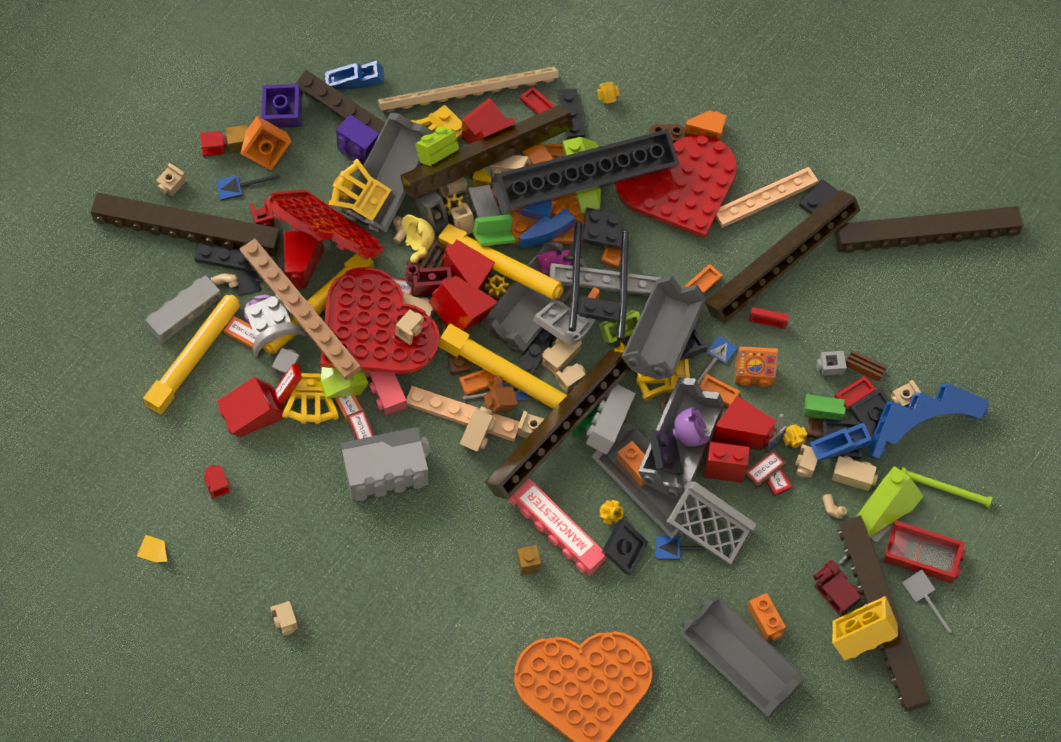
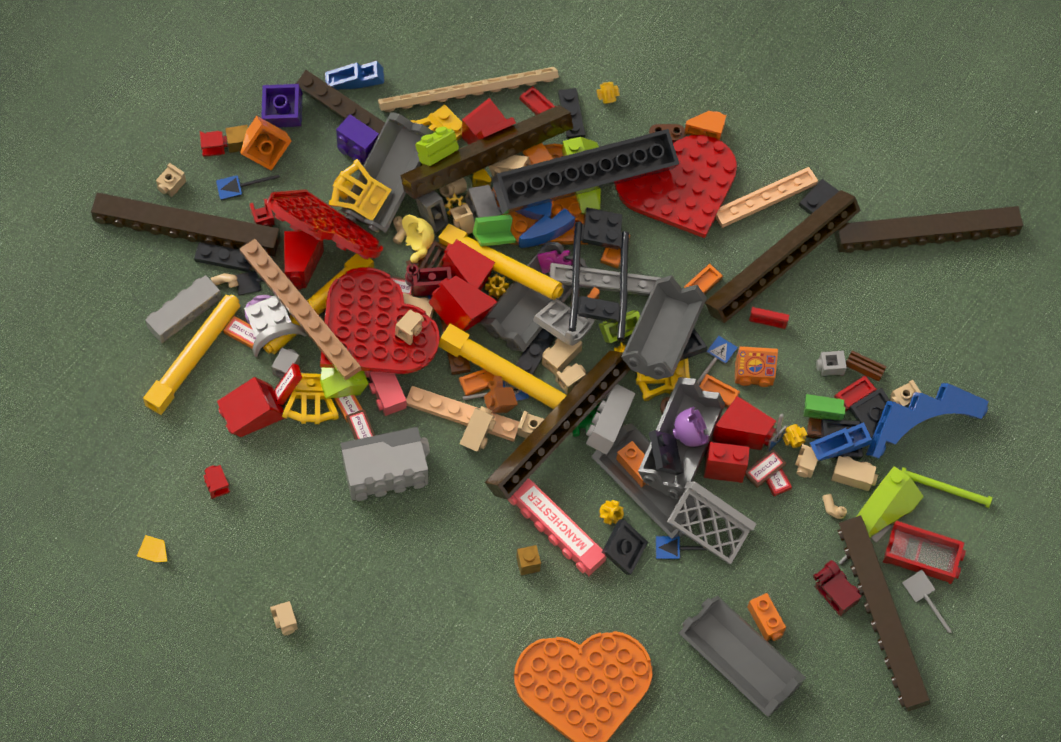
yellow slope [832,596,898,660] -> none

